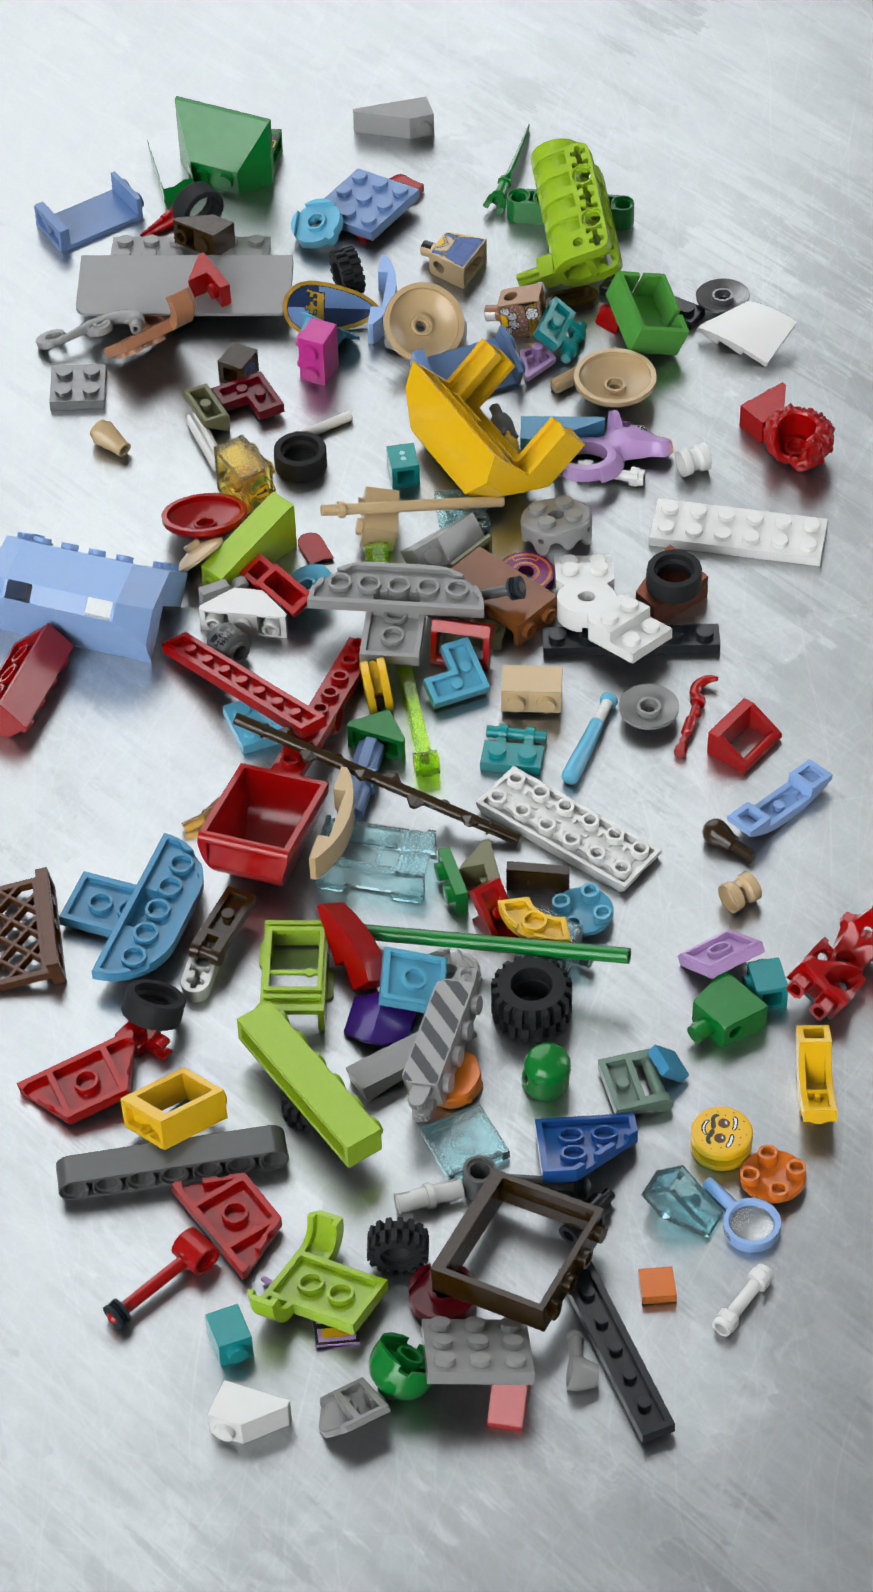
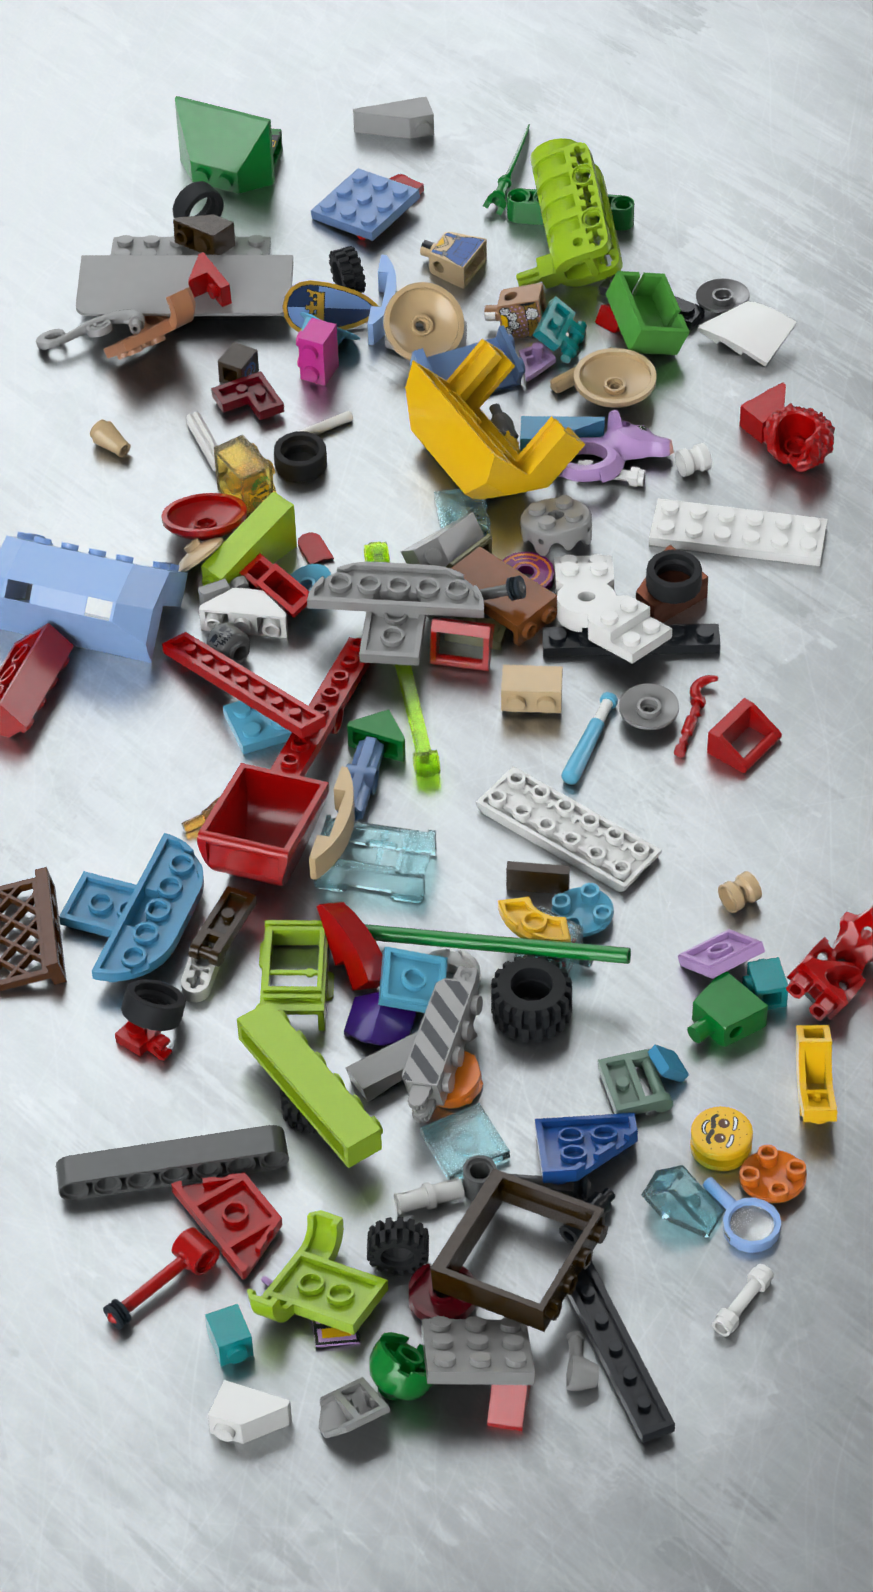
red wing [16,1029,136,1125] -> none
medium blue panel [34,171,144,253] -> none
flat silver plate [49,364,107,410] -> none
yellow window [120,1067,228,1150] -> none
red piece [140,207,175,237] -> none
green piece [147,140,194,204] -> none
olive slope [182,383,230,431] -> none
dark brown plant [233,712,522,846] -> none
medium azure plate [291,198,343,248] -> none
tan bar [320,496,505,518] -> none
tan brick [355,486,399,552] -> none
yellow head [359,657,394,715] -> none
teal brick [386,442,420,489] -> none
medium azure plate [423,637,490,709] -> none
green plate [434,847,468,915] -> none
olive slope [459,839,502,887] -> none
red slope [468,877,519,938] -> none
teal plate [480,723,547,776] -> none
green helmet [521,1042,571,1101] -> none
dark brown tile [546,286,598,313] -> none
orange tile [638,1266,677,1305] -> none
dark brown piece [702,818,757,862] -> none
light blue slope [727,759,833,837] -> none

